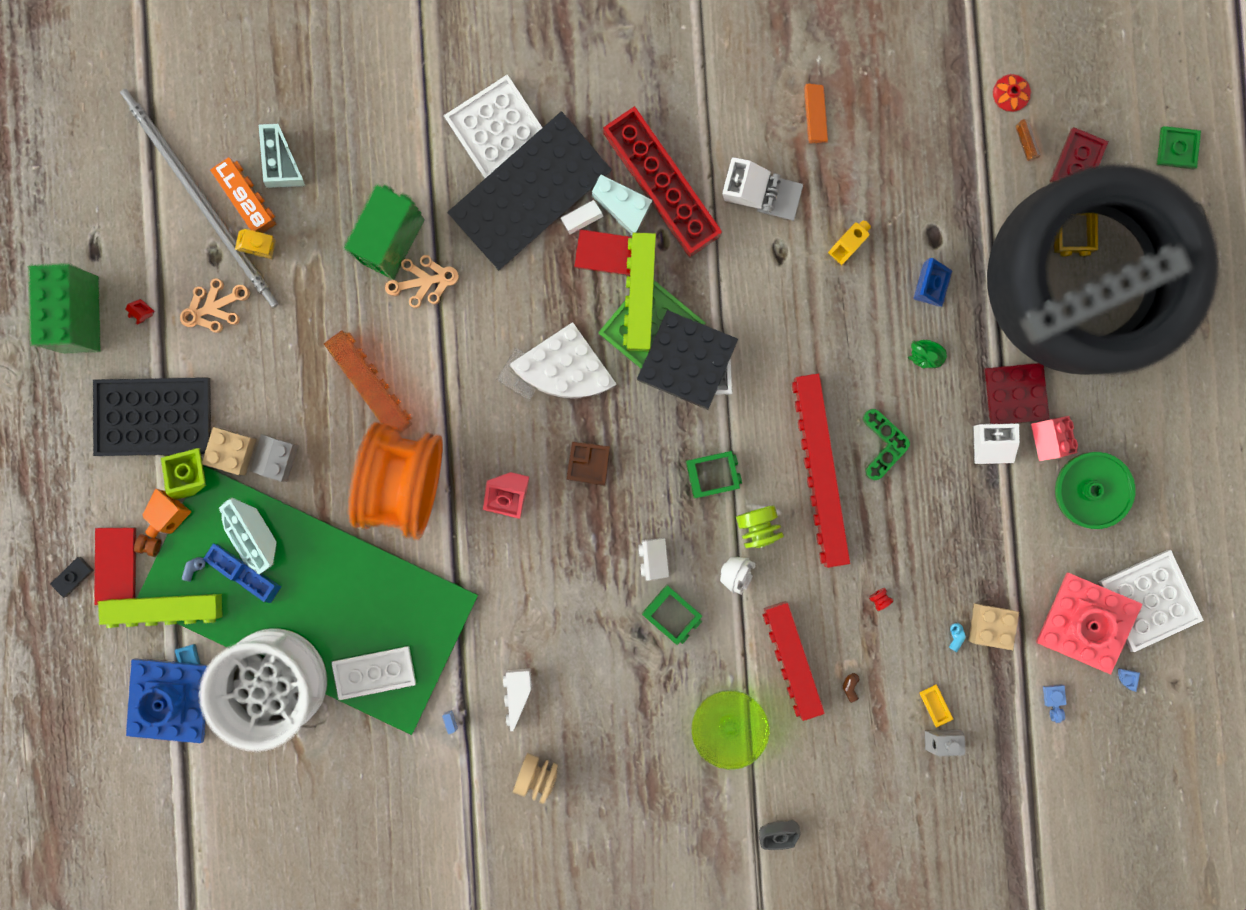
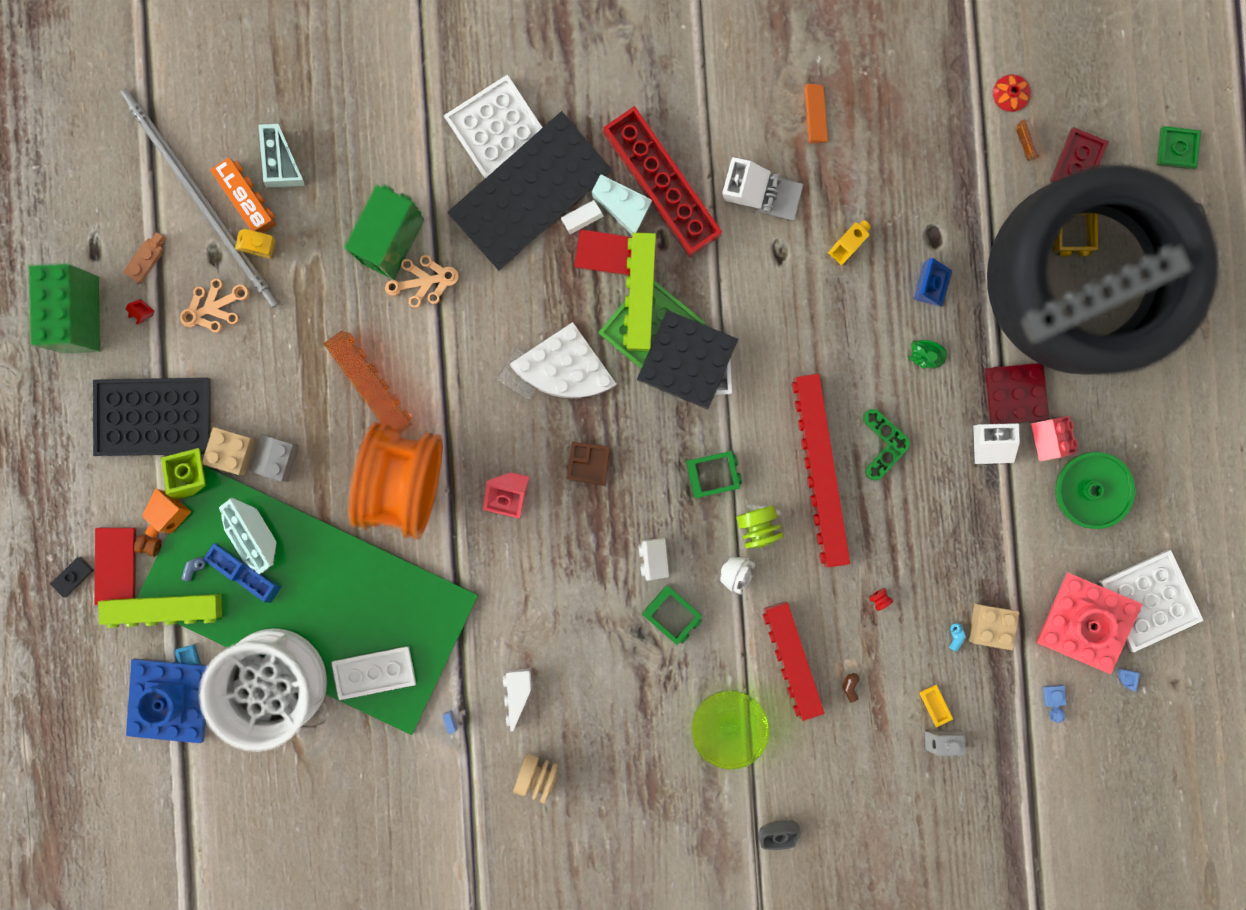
none -> nougat hinge [123,232,166,284]

